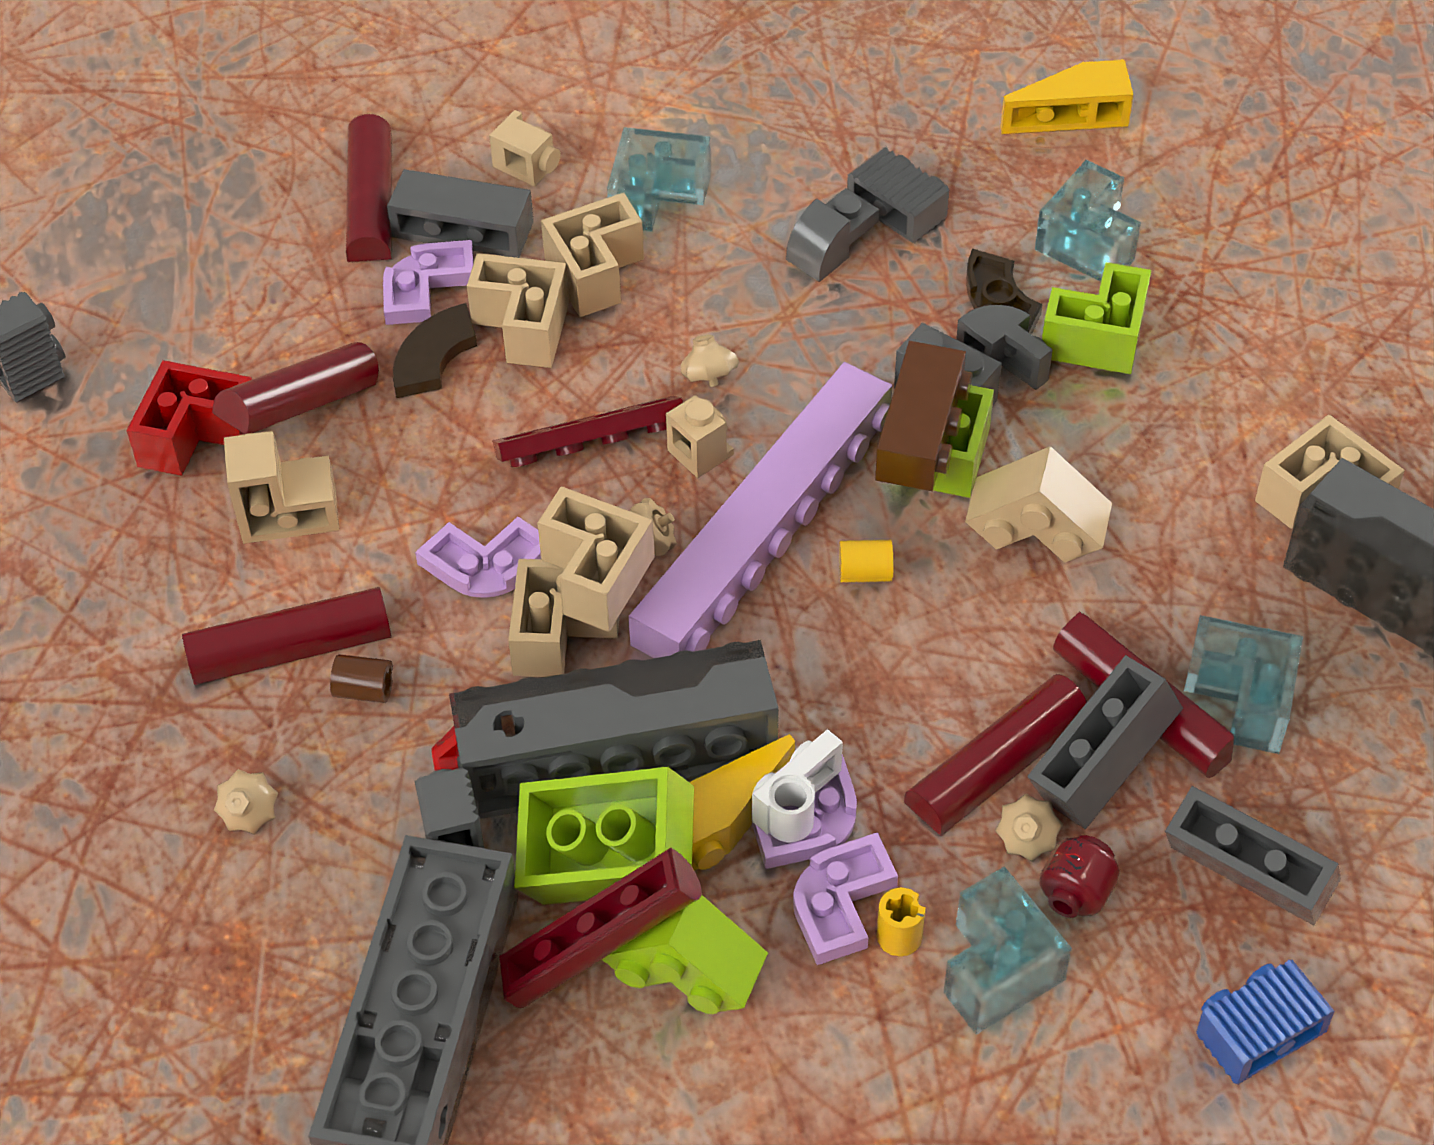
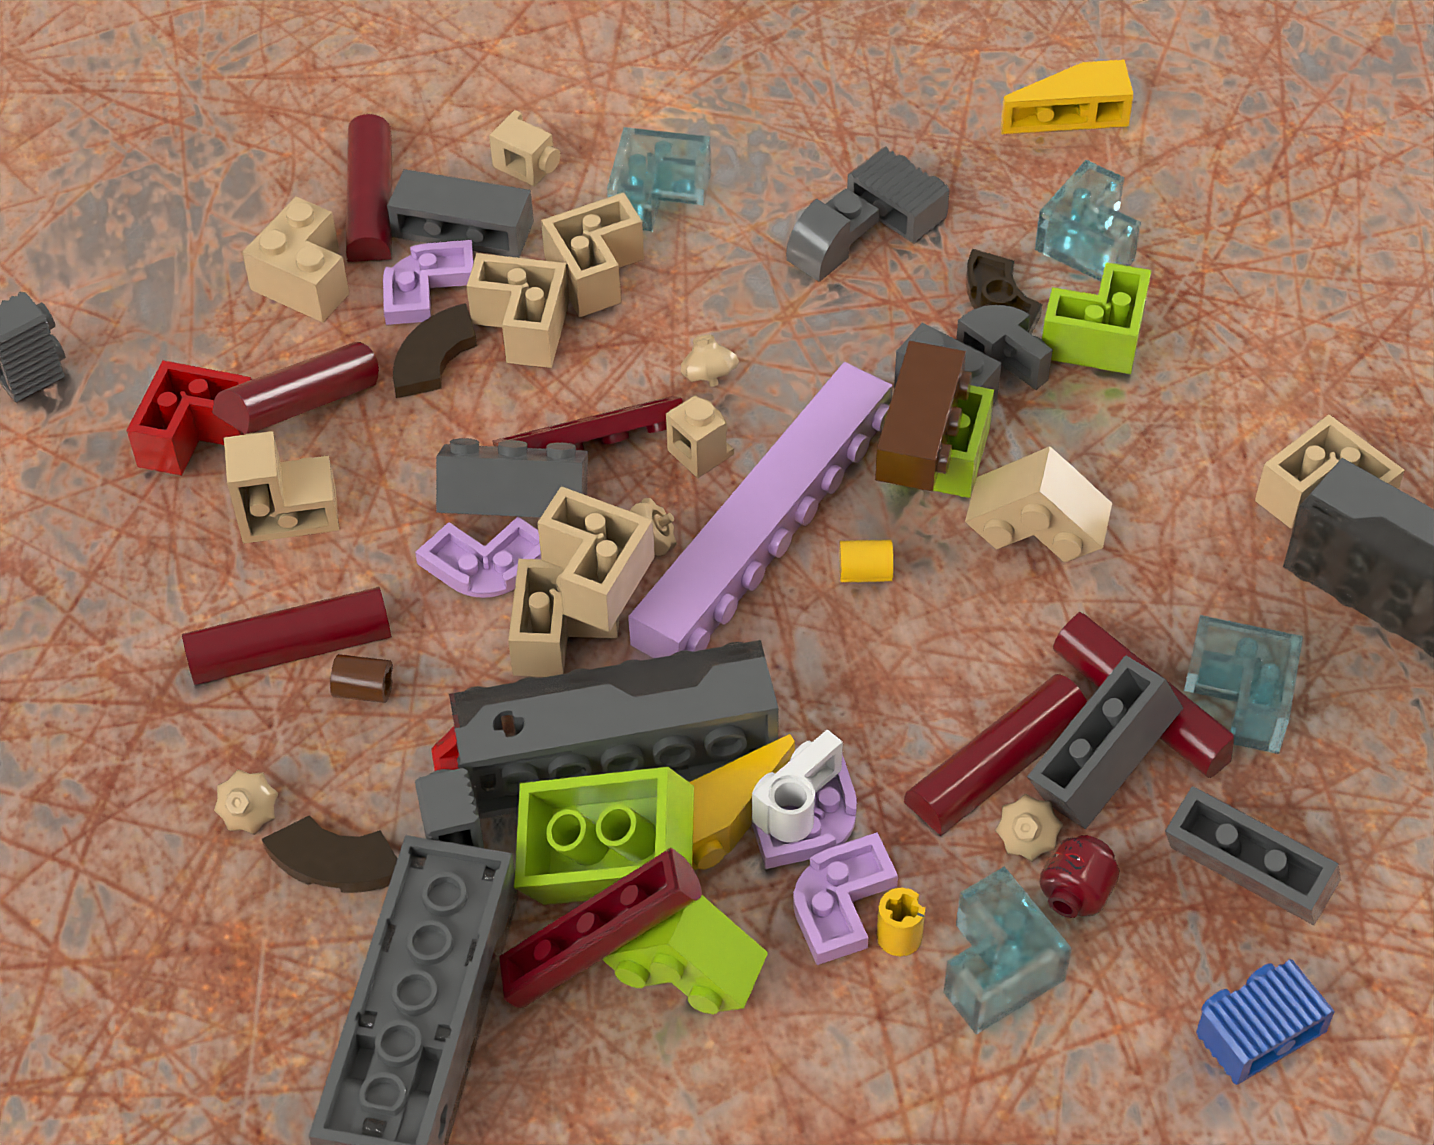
none -> tan brick [242,196,349,322]
none -> dark brown tile [261,815,398,893]
none -> dark grey brick [436,438,588,518]

